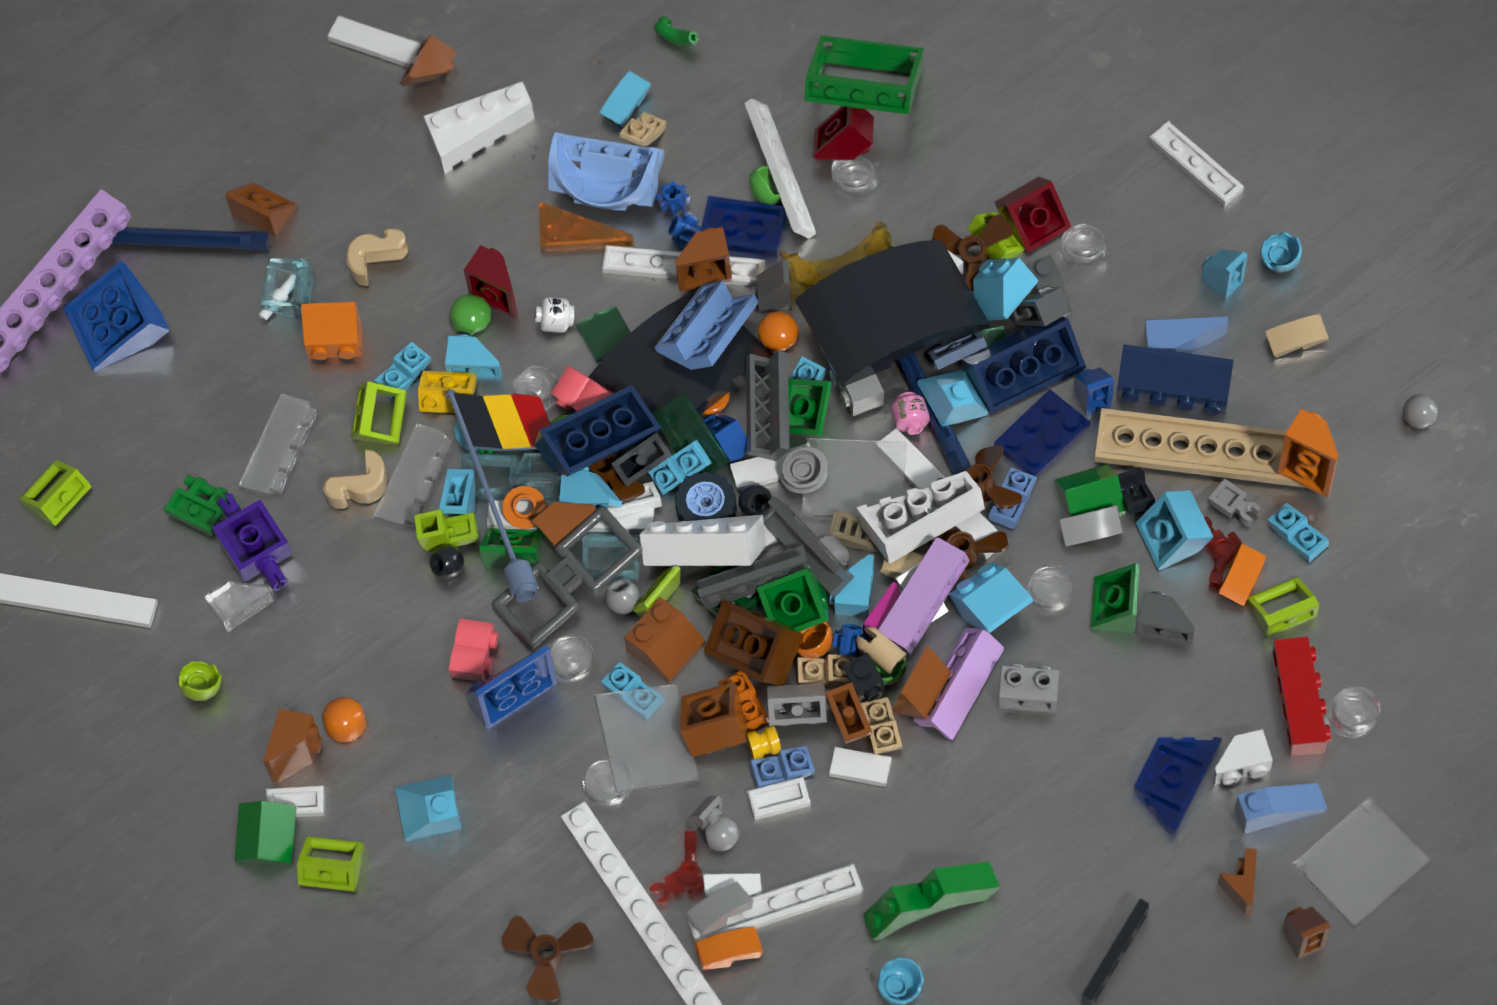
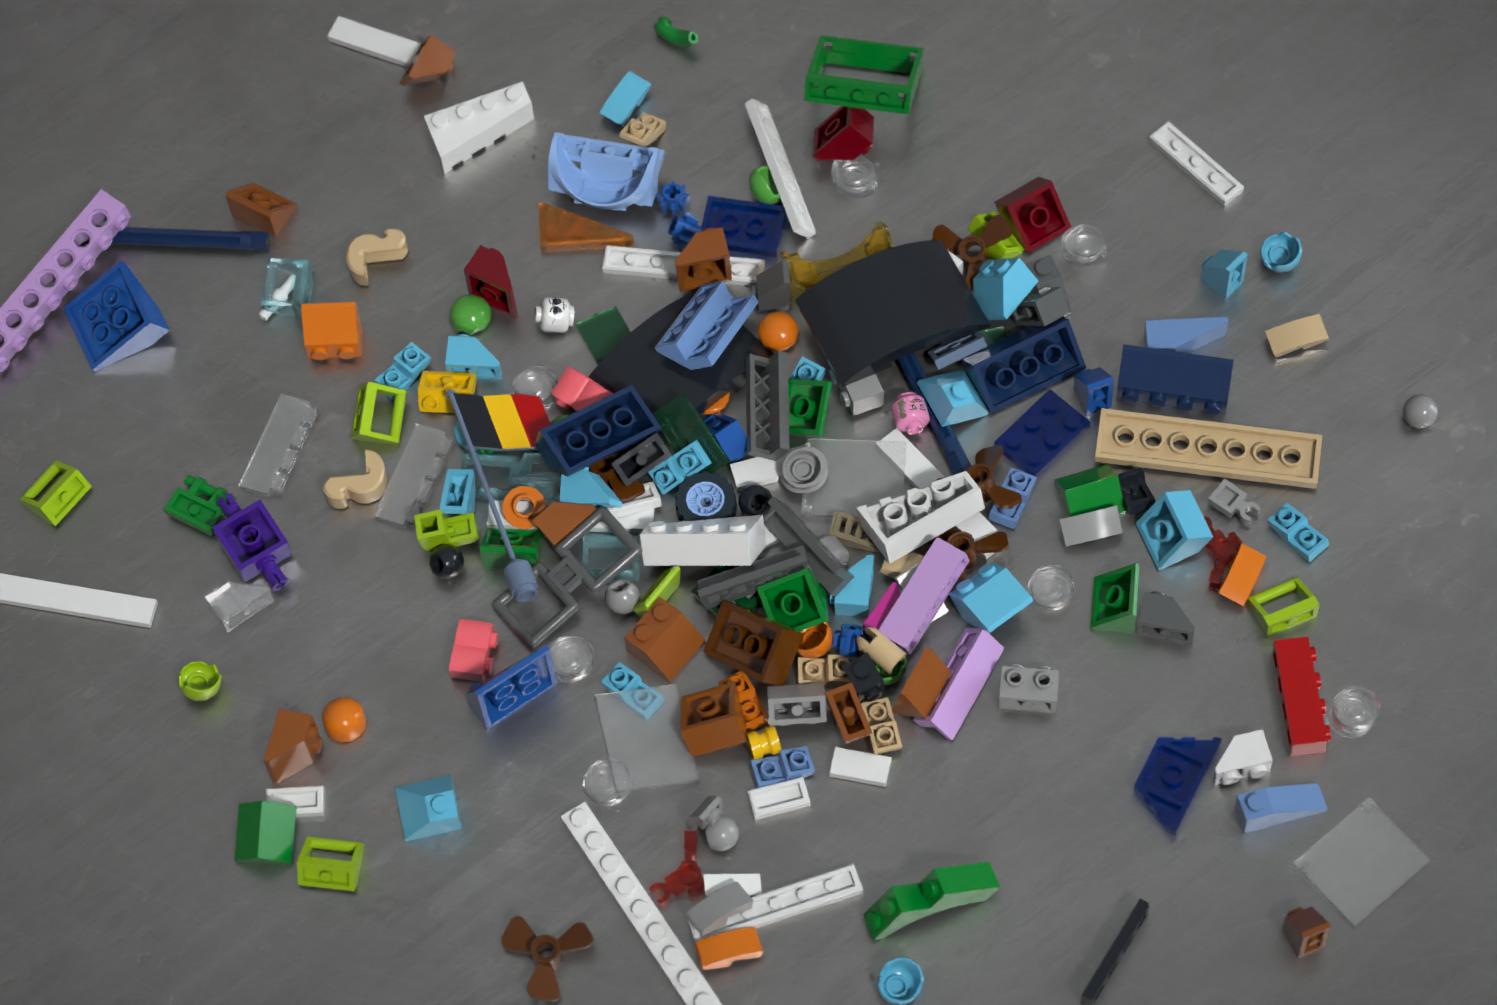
dark orange slope [1218,848,1257,914] -> none
orange slope [1278,409,1339,498] -> none

